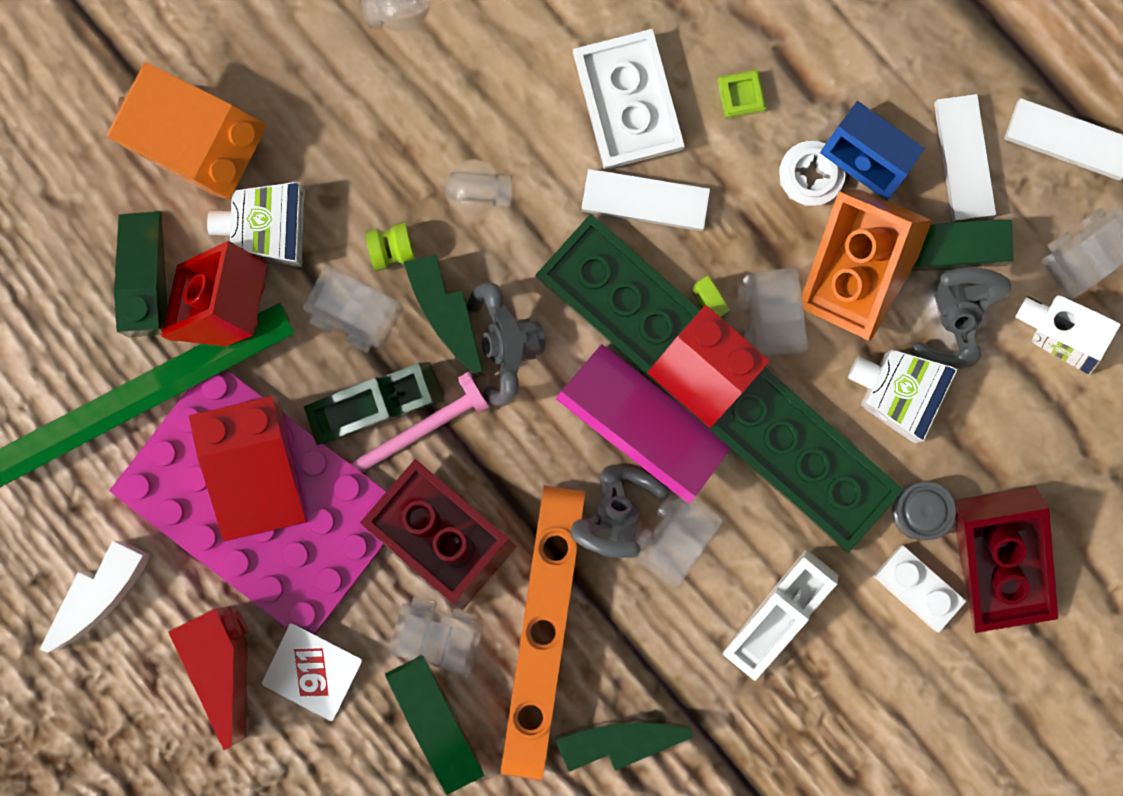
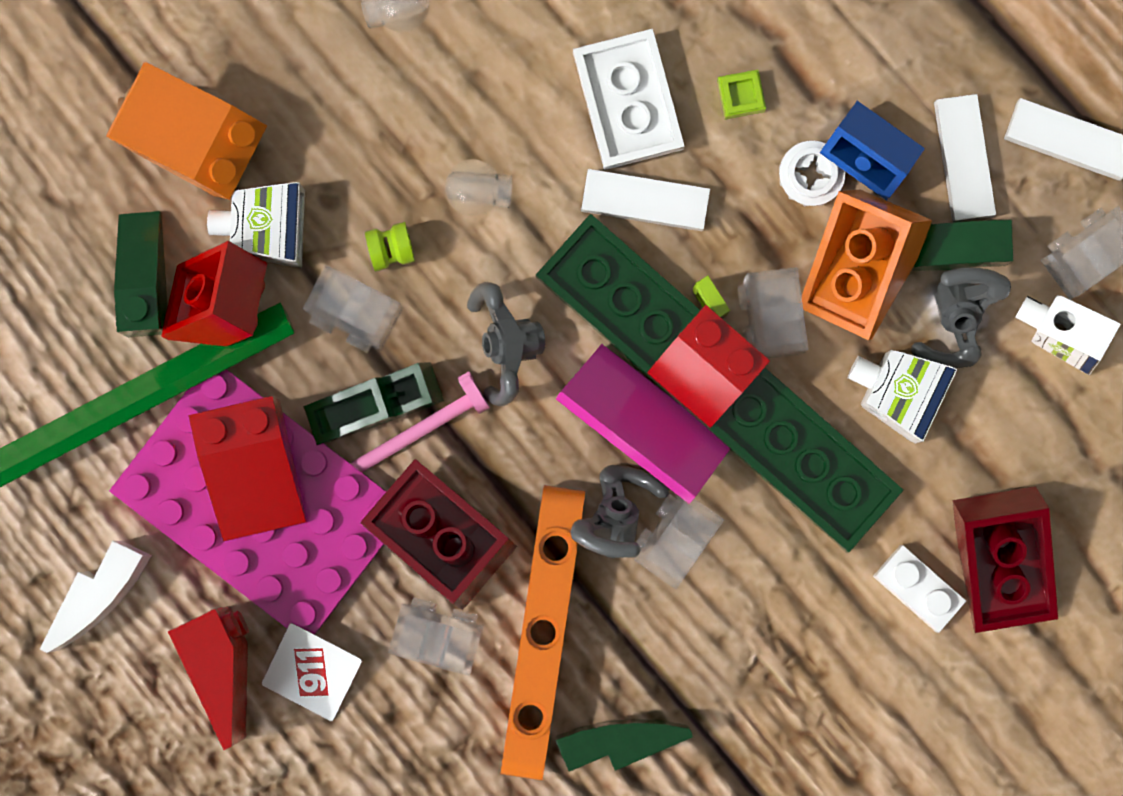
dark green slope [385,654,485,795] -> none
dark green slope [404,254,484,377] -> none
white slope [723,549,839,681] -> none
dark grey wheel [891,481,956,541] -> none

